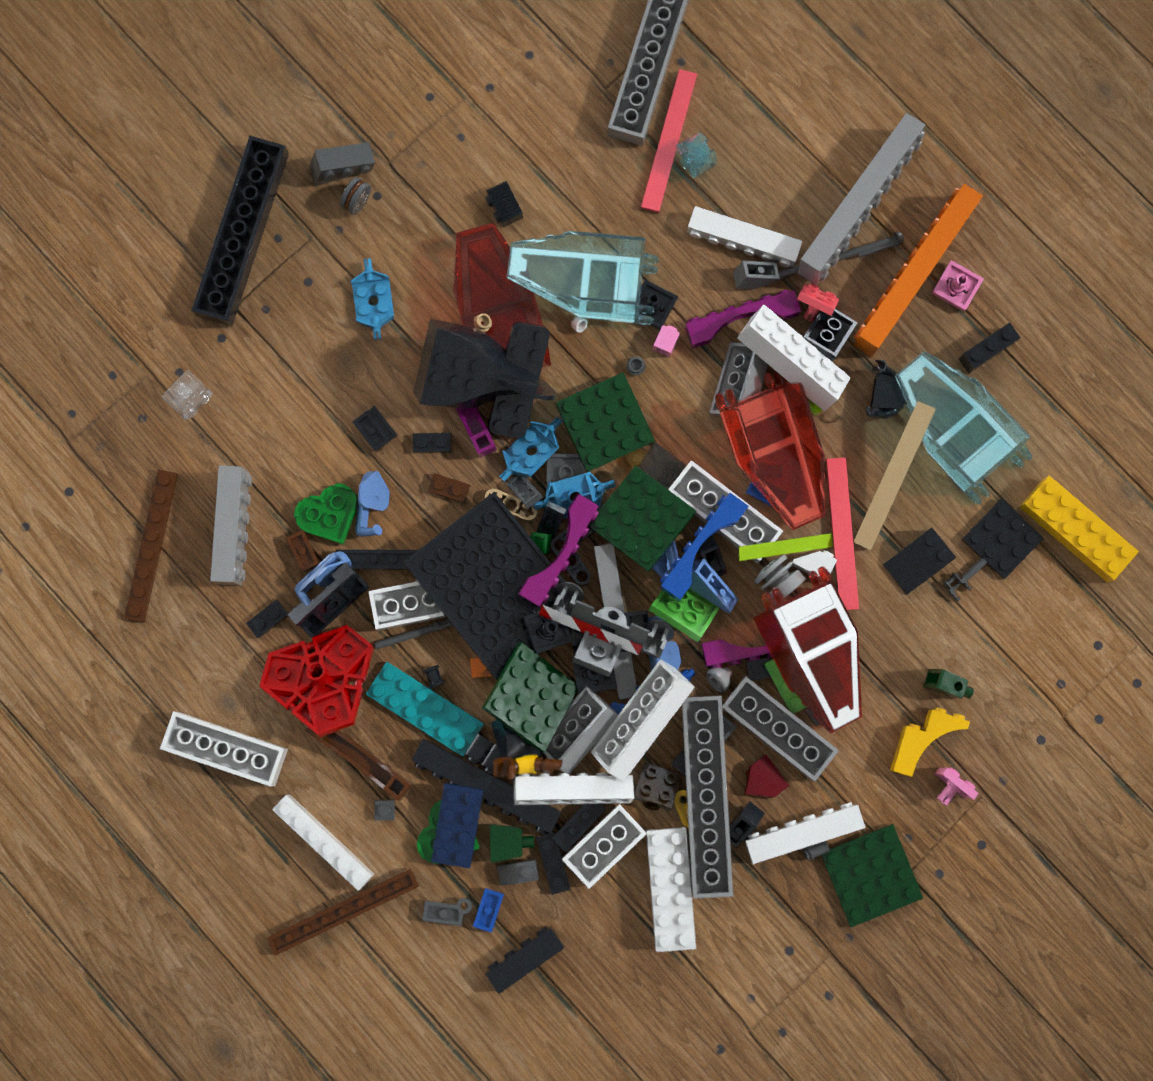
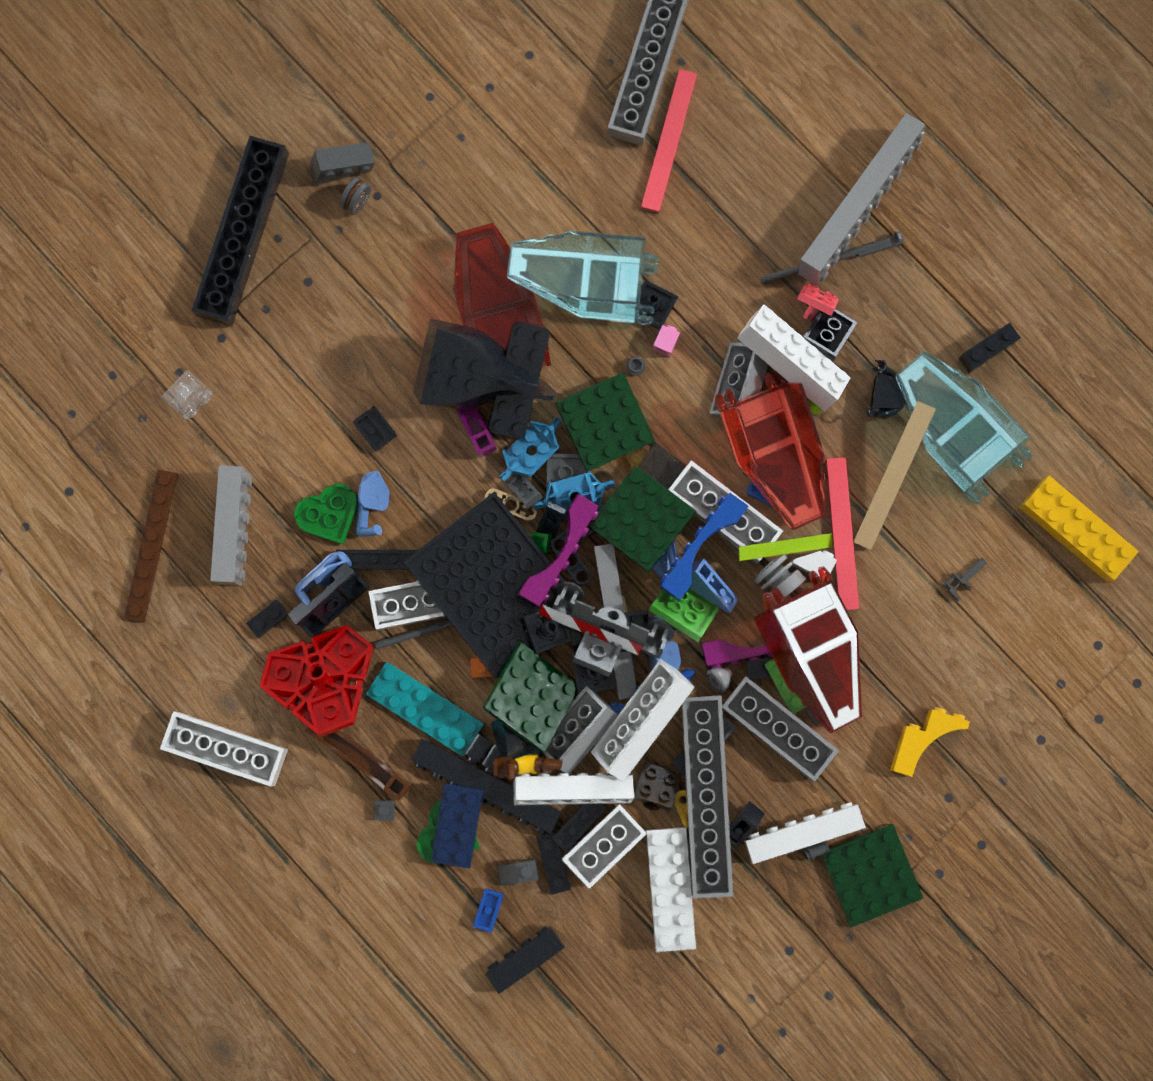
reddish brown plate [267,869,419,956] -> none
white brick [272,794,375,891] -> none
reddish brown plate [286,530,319,573] -> none
dark azure plate [351,258,394,341] -> none
black plate [413,433,451,453] -> none
dark grey hinge [422,898,472,926] -> none
black bush [423,665,446,689] -> none
reddish brown plate [428,473,470,503] -> none
tan plate [474,314,492,332] -> none
black brick [485,181,523,227] -> none
dark green torso [490,824,534,863] -> none
white hinge [571,316,588,333] -> none
clear light blue brick [676,132,718,178] -> none
magenta arch [685,290,801,349] -> none
white brick [687,206,802,267] -> none
black slope [693,535,727,576] -> none
dark grey slope [733,261,780,289] -> none
dark red slope [744,754,789,799] -> none
orange brick [853,183,983,357] -> none
black slope [883,527,956,595] -> none
dark green torso [923,669,974,699] -> none
bright pink plate [931,260,984,312] -> none
bright pink plate [934,767,979,806] -> none
black plate [961,498,1044,579] -> none

